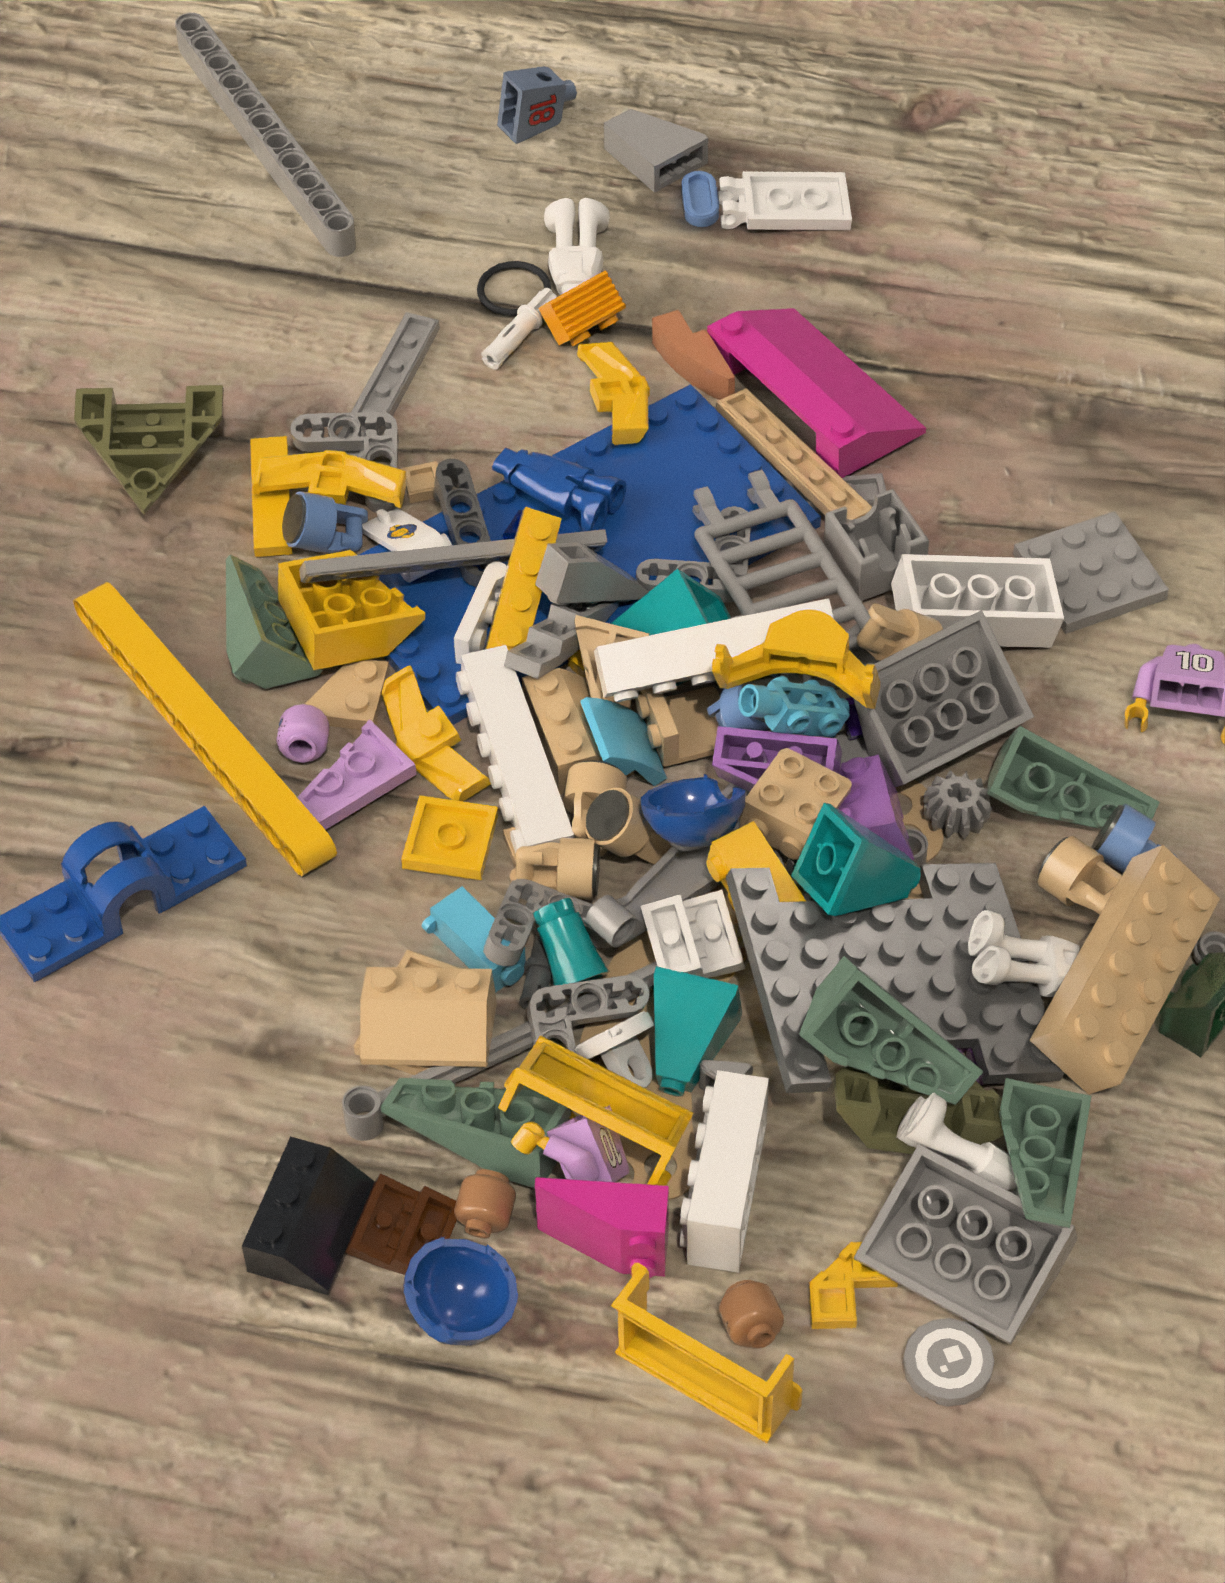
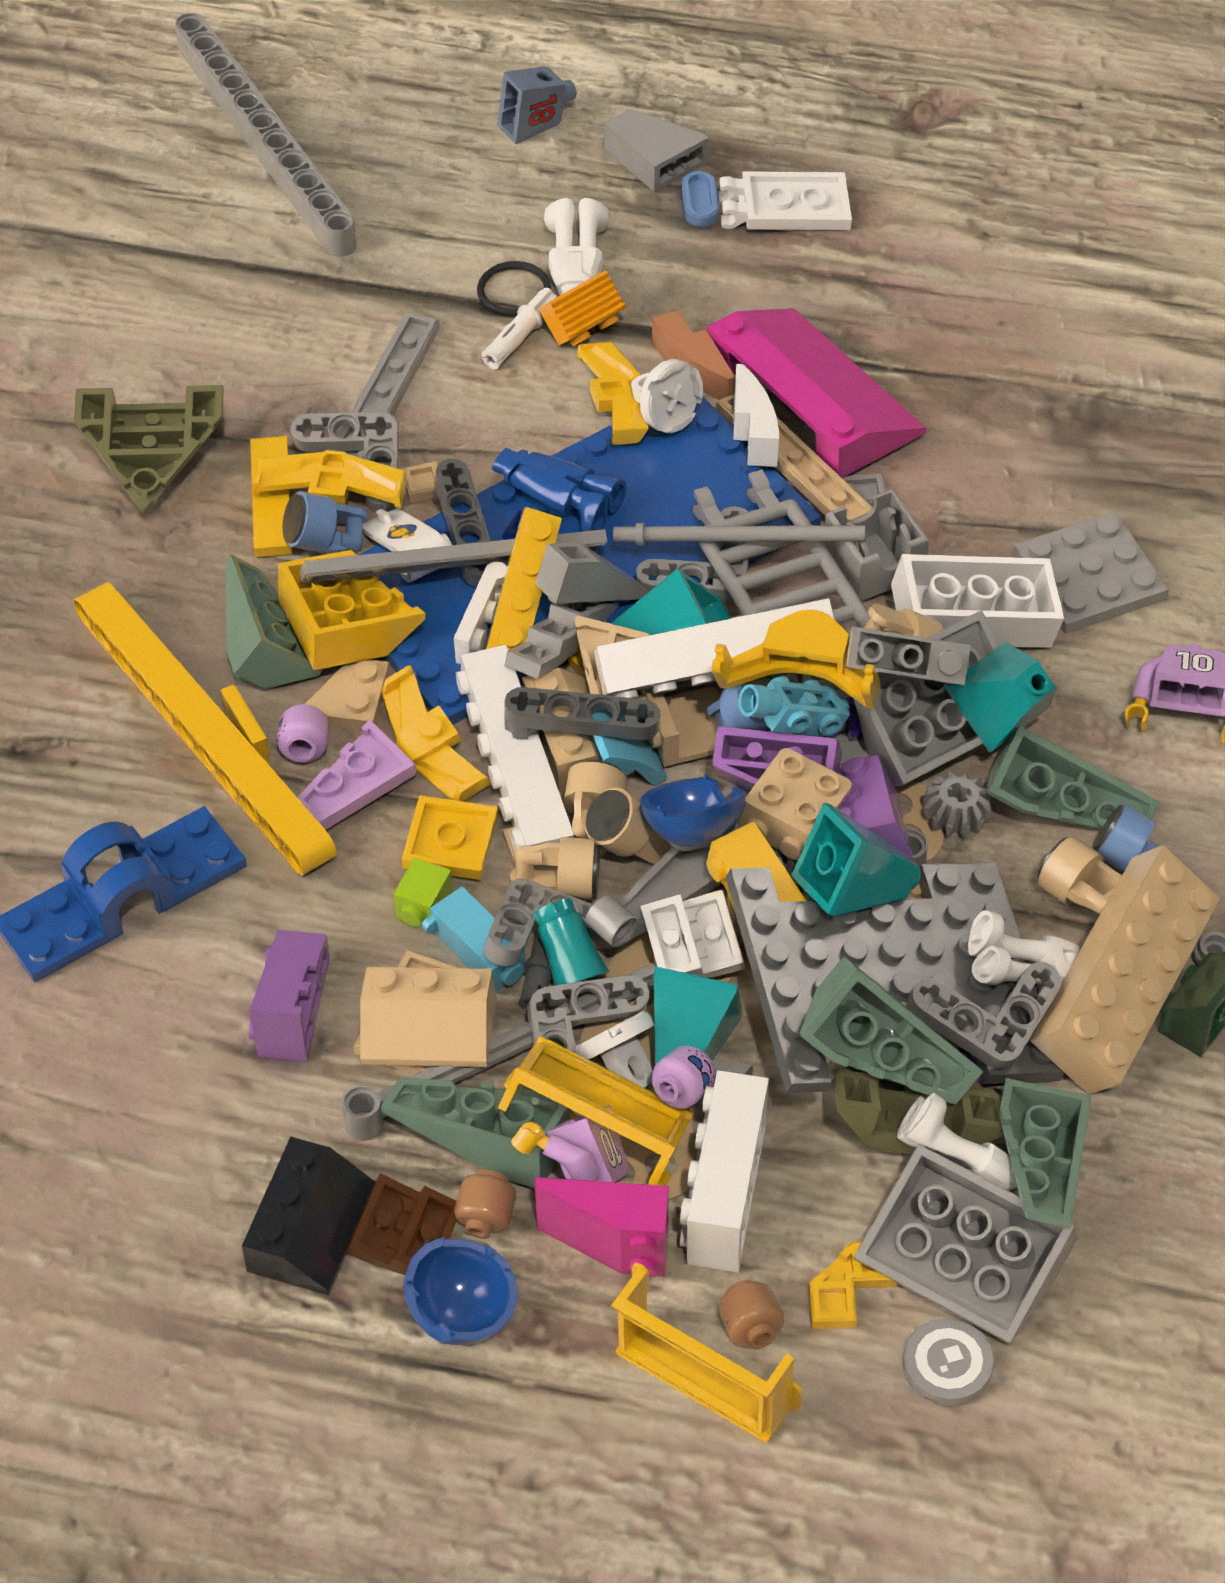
none -> yellow tile [220,684,270,763]
none -> medium lavender wedge [249,930,330,1062]
none -> lime brick [393,858,453,927]
none -> dark grey beam [504,687,660,740]
none -> light grey bar [613,523,866,546]
none -> white tile [631,359,703,434]
none -> lavender head [652,1045,716,1109]
none -> white slope [733,364,779,467]
none -> light grey slope [846,626,971,685]
none -> light grey beam [907,962,1061,1069]
none -> teal slope [944,642,1056,752]

